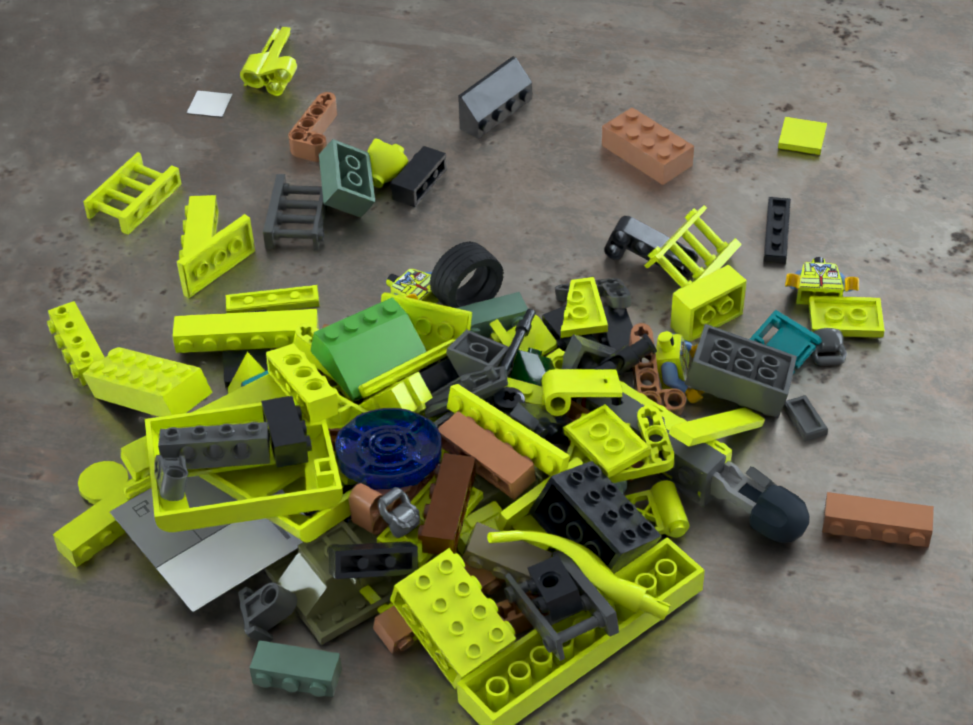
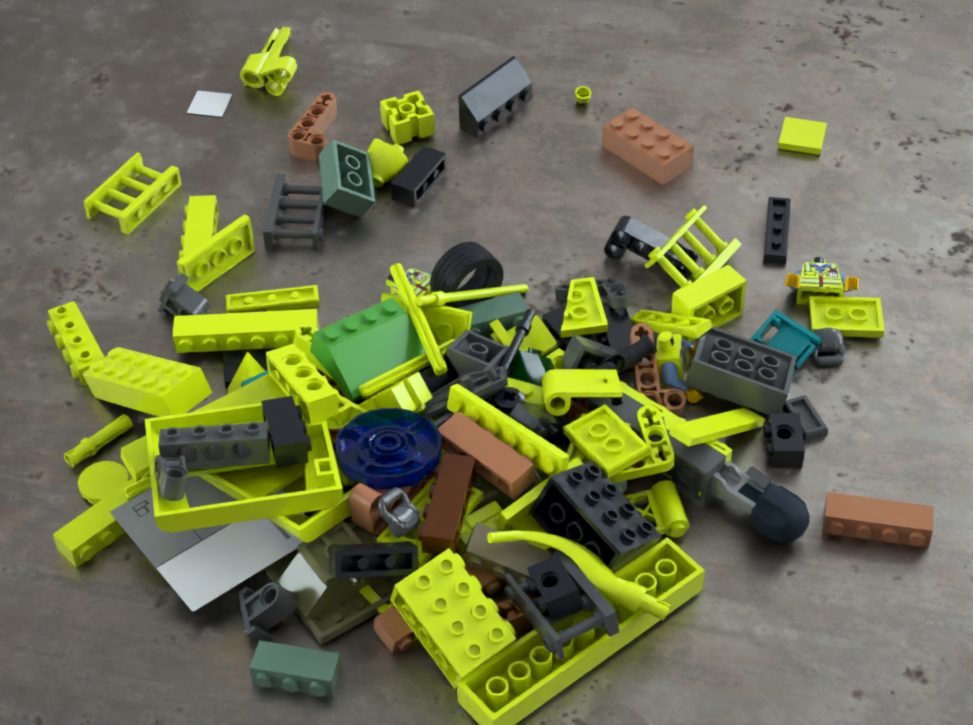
none -> neon yellow pin [63,414,133,467]
none -> dark grey pin [158,273,210,316]
none -> neon yellow brick [380,91,435,144]
none -> neon yellow axle [390,263,448,376]
none -> neon yellow bar [416,284,529,306]
none -> neon yellow hinge [575,86,592,105]
none -> neon yellow tile [630,309,713,339]
none -> black brick [763,413,805,468]

